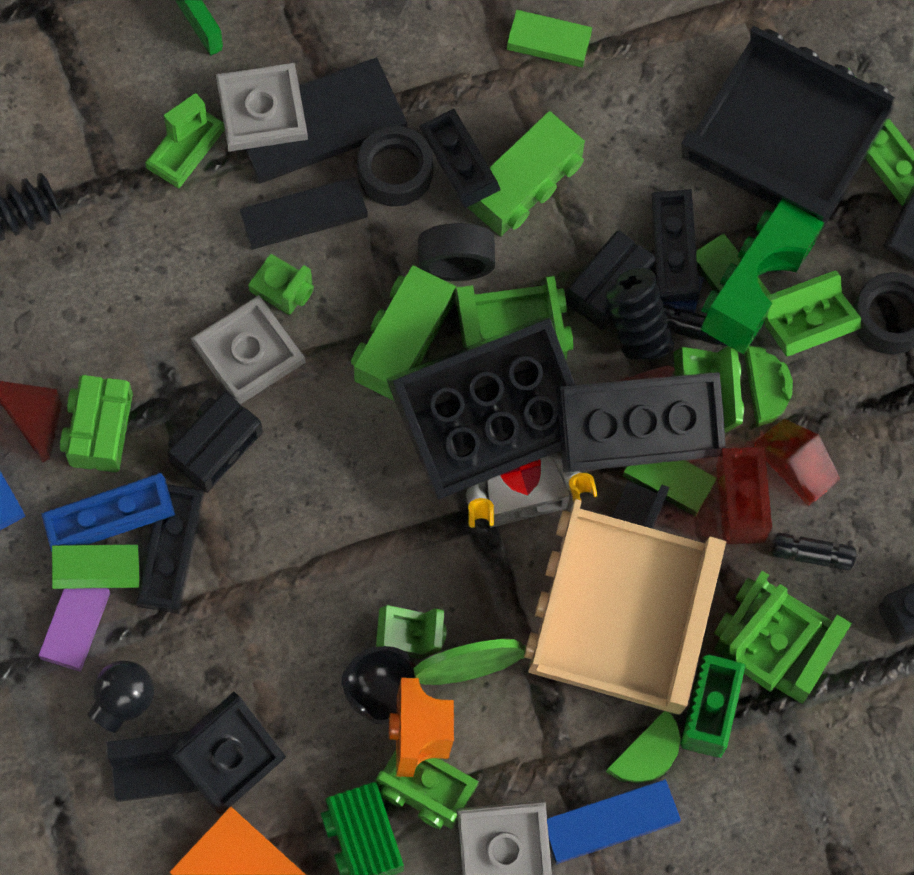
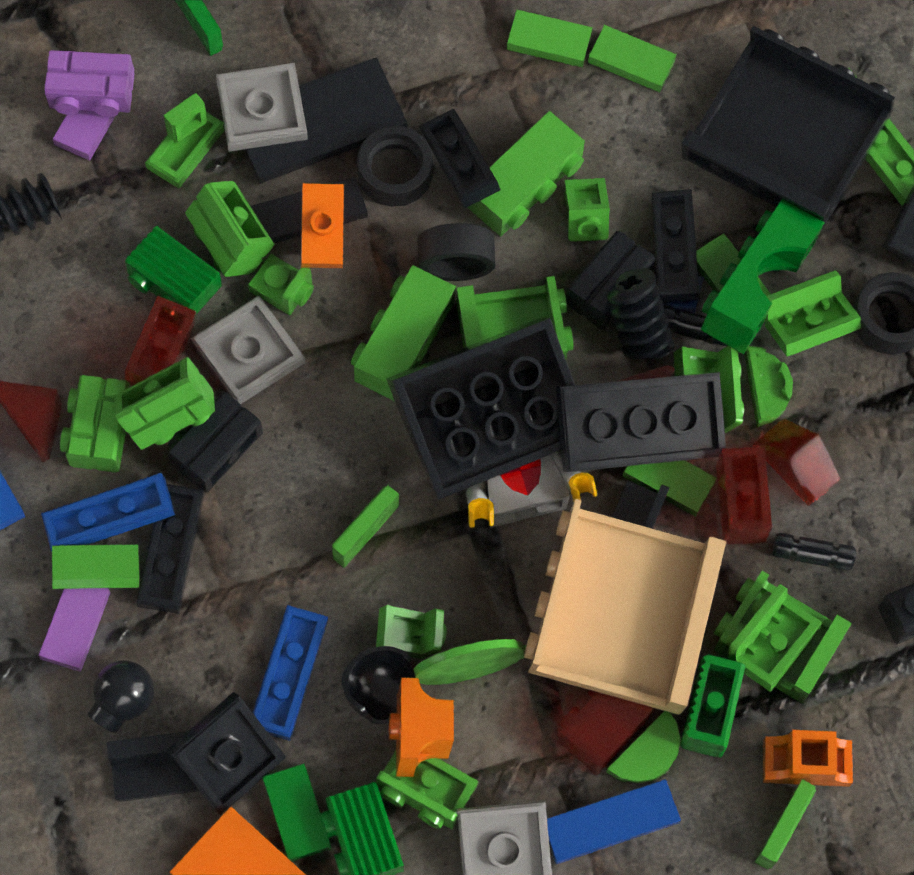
none -> medium lavender brick [45,50,135,117]
none -> medium lavender tile [53,110,115,161]
none -> bright green brick [114,357,215,450]
none -> clear red brick [124,296,197,386]
none -> green brick [125,226,222,321]
none -> bright green brick [185,181,275,277]
none -> blue tile [252,605,328,741]
none -> green tile [263,763,331,862]
none -> orange brick [301,183,344,268]
none -> bright green tile [332,485,399,568]
none -> clear red brick [558,690,656,776]
none -> bright green bracket [565,178,610,241]
none -> bright green tile [588,25,677,93]
none -> bright green tile [755,779,816,870]
none -> orange brick [763,730,853,787]

